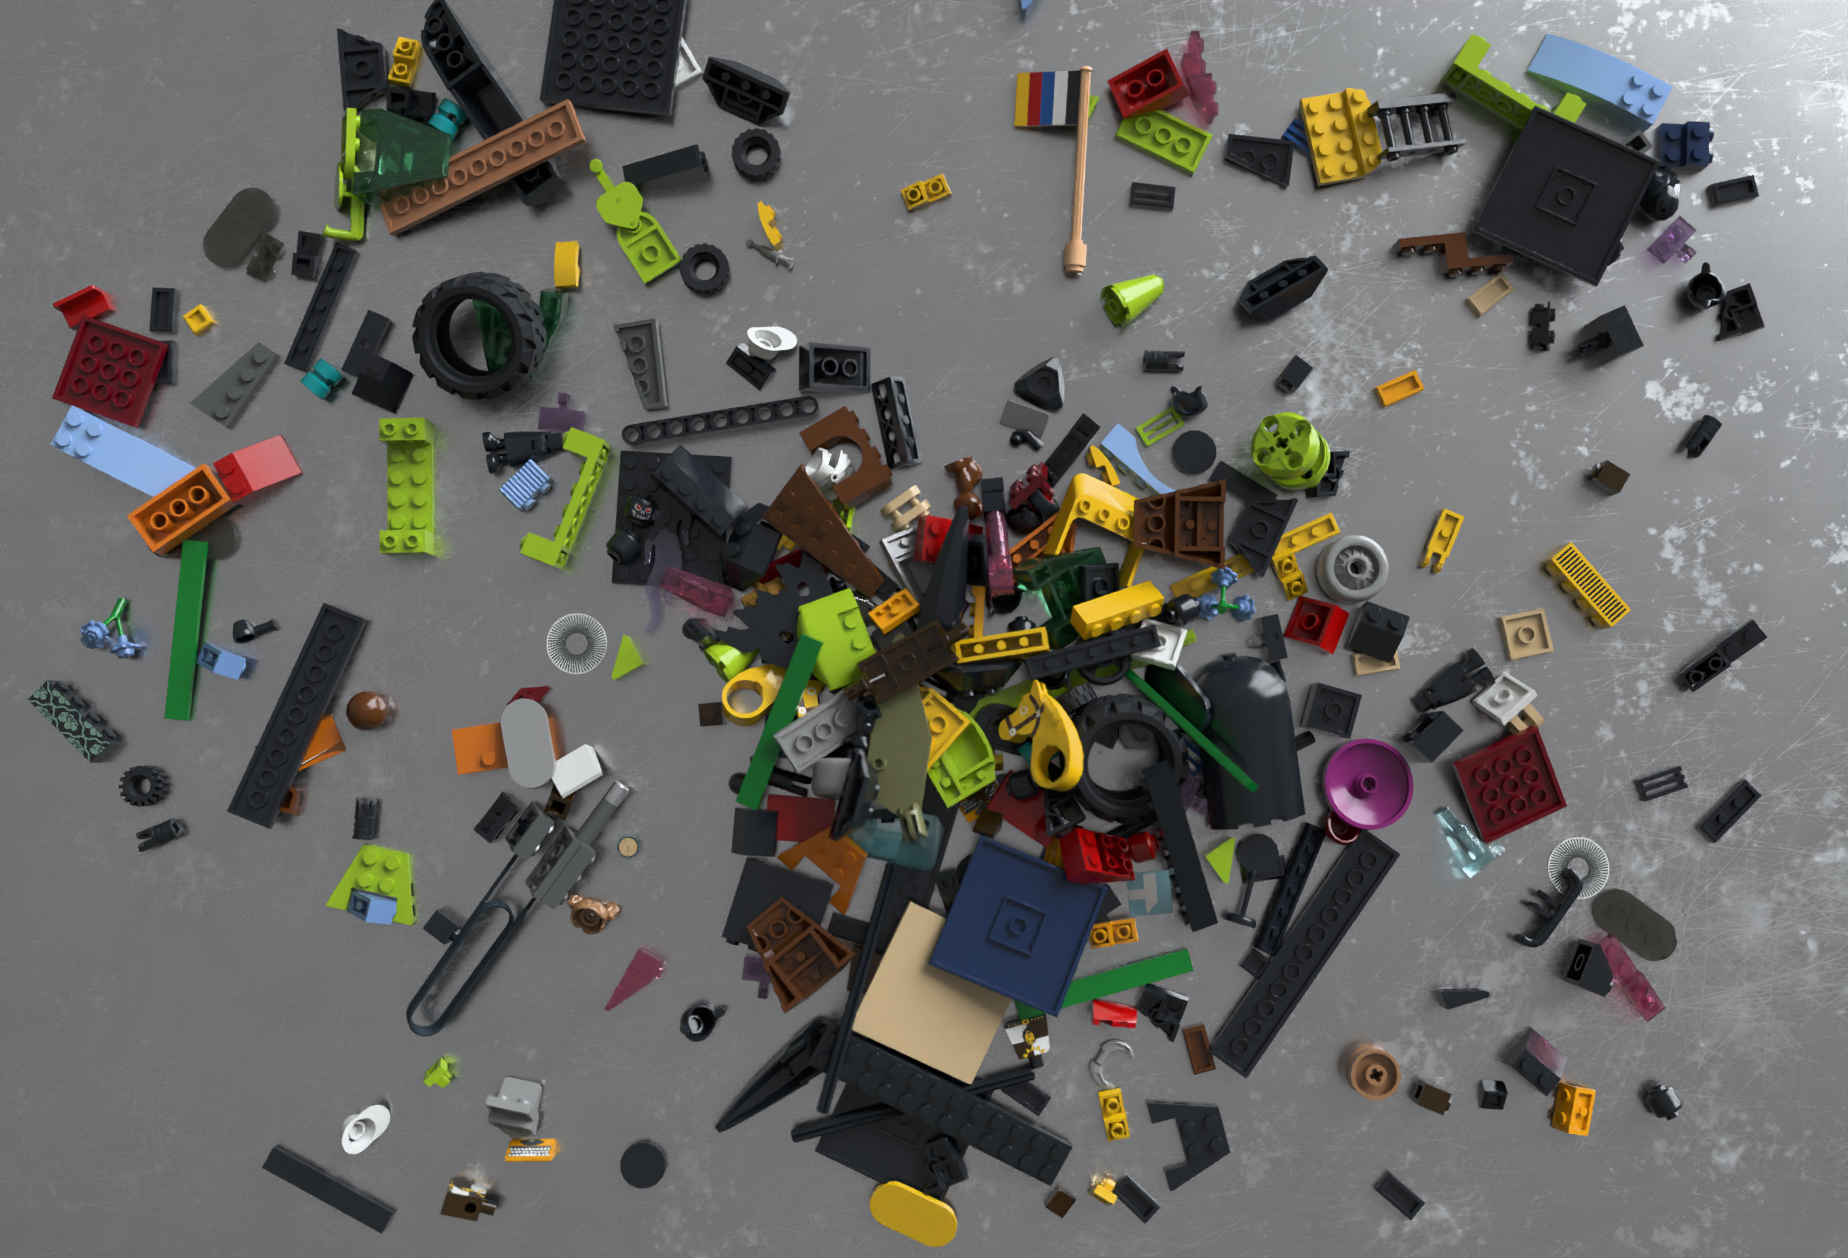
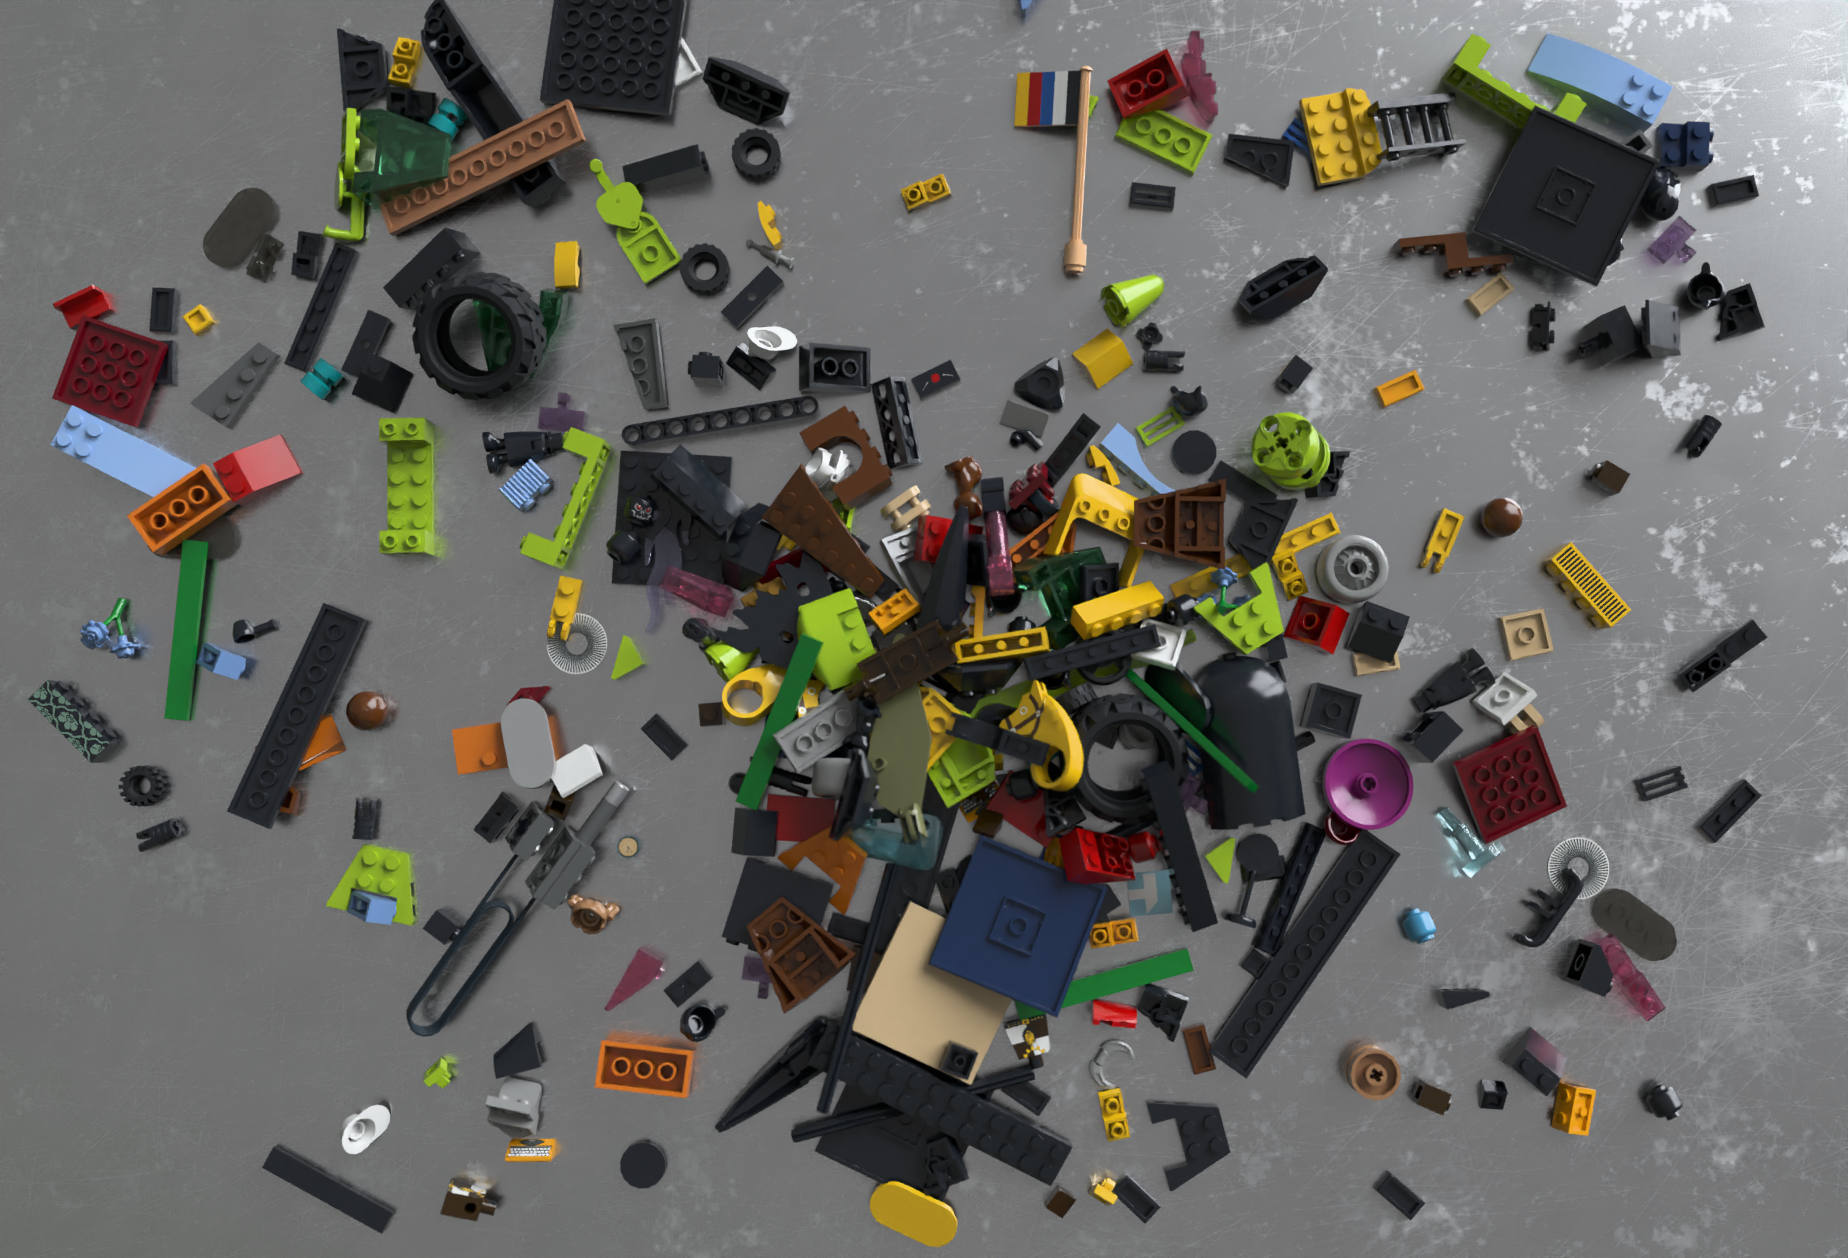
none -> black wedge [383,227,480,310]
none -> black slope [493,1022,542,1079]
none -> yellow hinge [547,575,583,641]
none -> orange brick [594,1040,695,1098]
none -> black tile [641,713,688,761]
none -> black plate [663,960,713,1008]
none -> black brick [688,352,724,388]
none -> black tile [721,265,784,329]
none -> black tile [911,360,960,400]
none -> black piece [939,1040,978,1080]
none -> black piece [945,712,1050,767]
none -> yellow slope [1071,328,1133,390]
none -> black plate [1137,322,1163,349]
none -> lime wing [1193,562,1284,655]
none -> dark azure head [1402,909,1437,944]
none -> reddish brown piece [1482,497,1523,537]
none -> slope [1641,300,1681,358]

